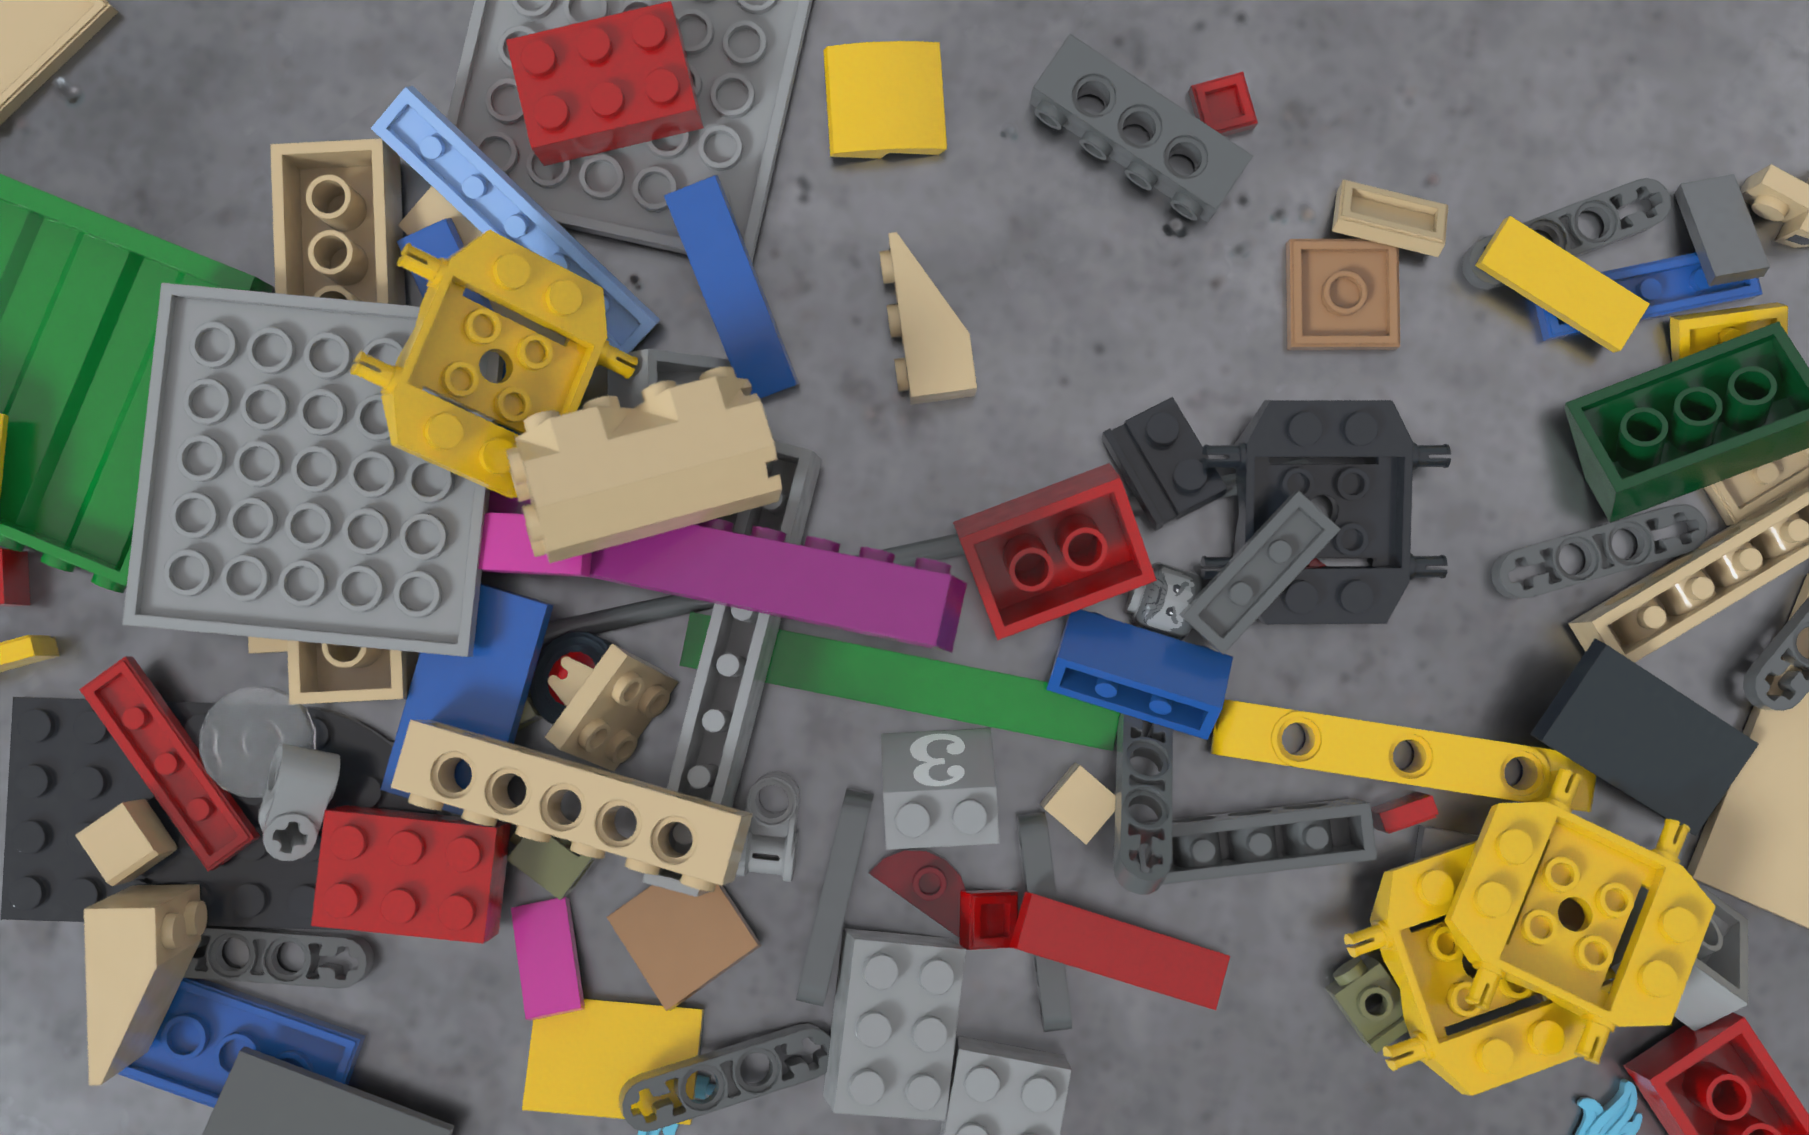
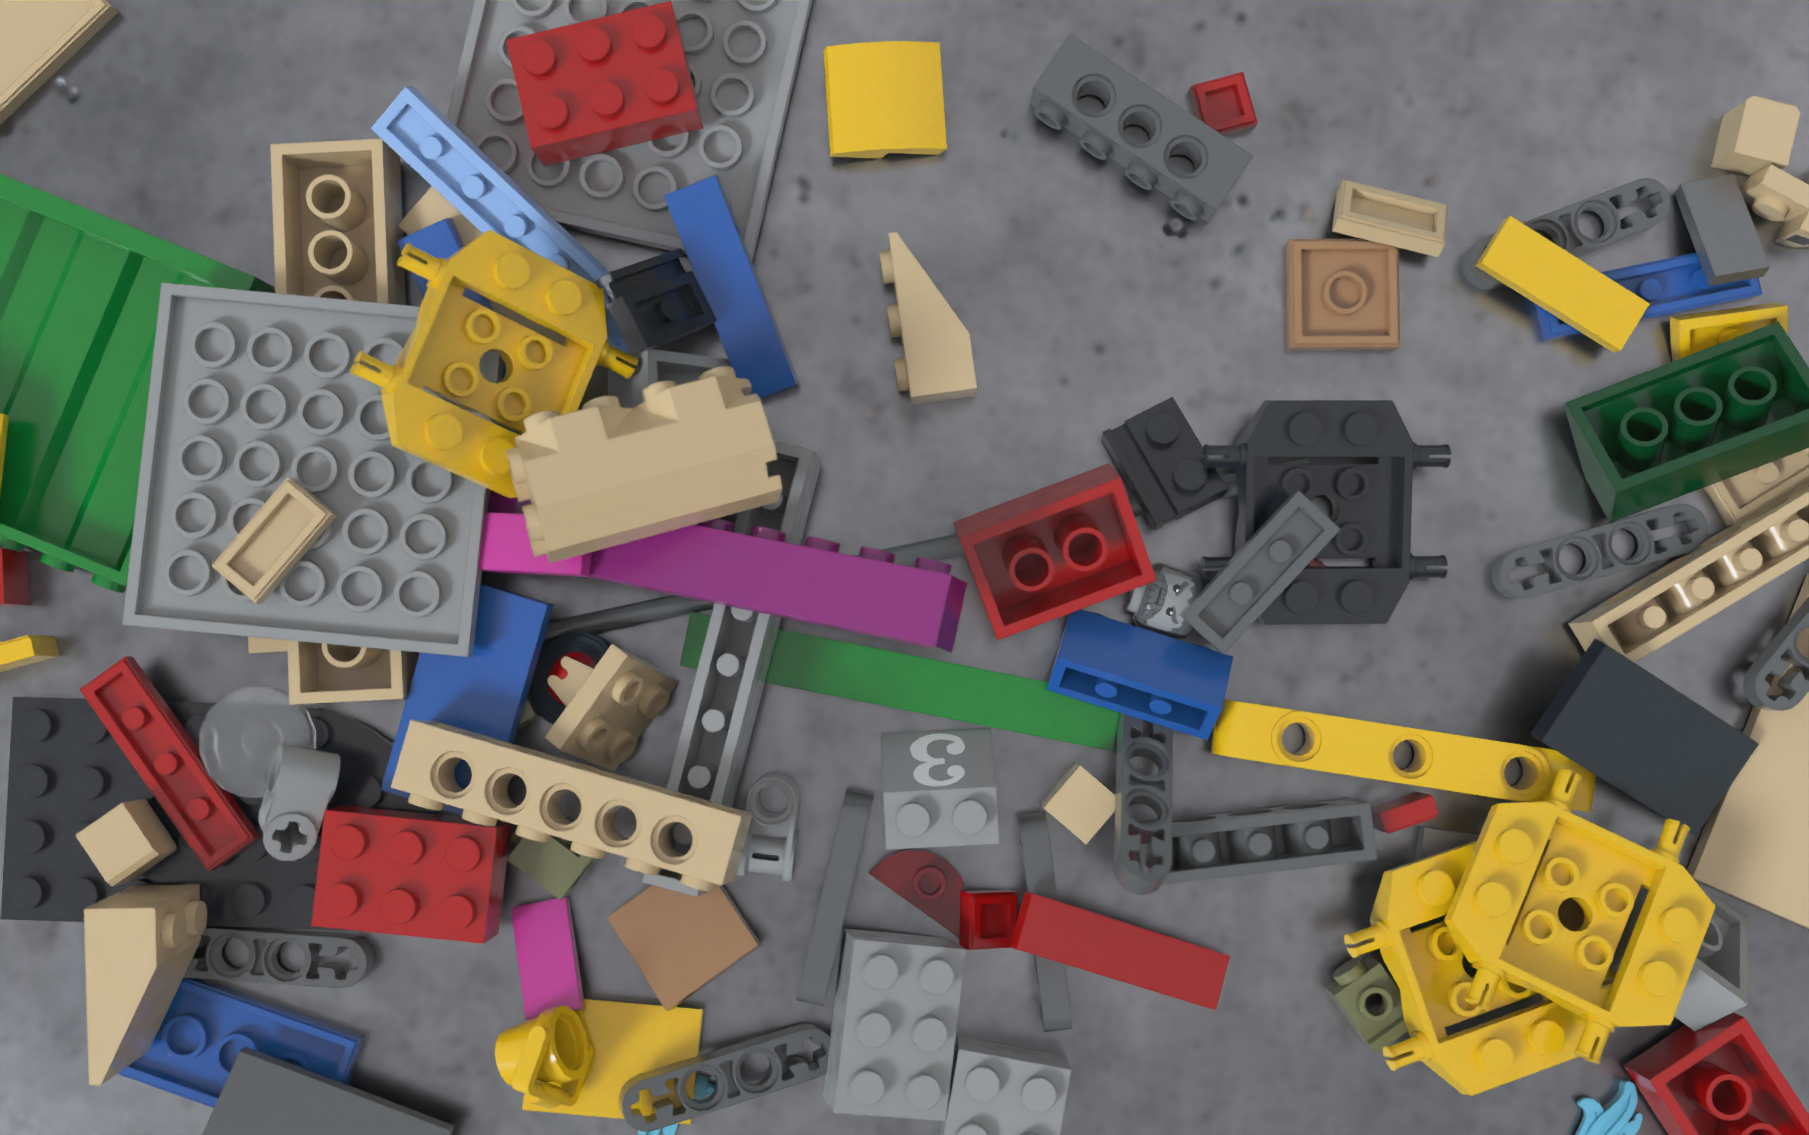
none -> tan tile [211,477,338,604]
none -> yellow piece [495,1006,594,1108]
none -> black plate [595,248,717,356]
none -> tan piece [1711,95,1800,176]

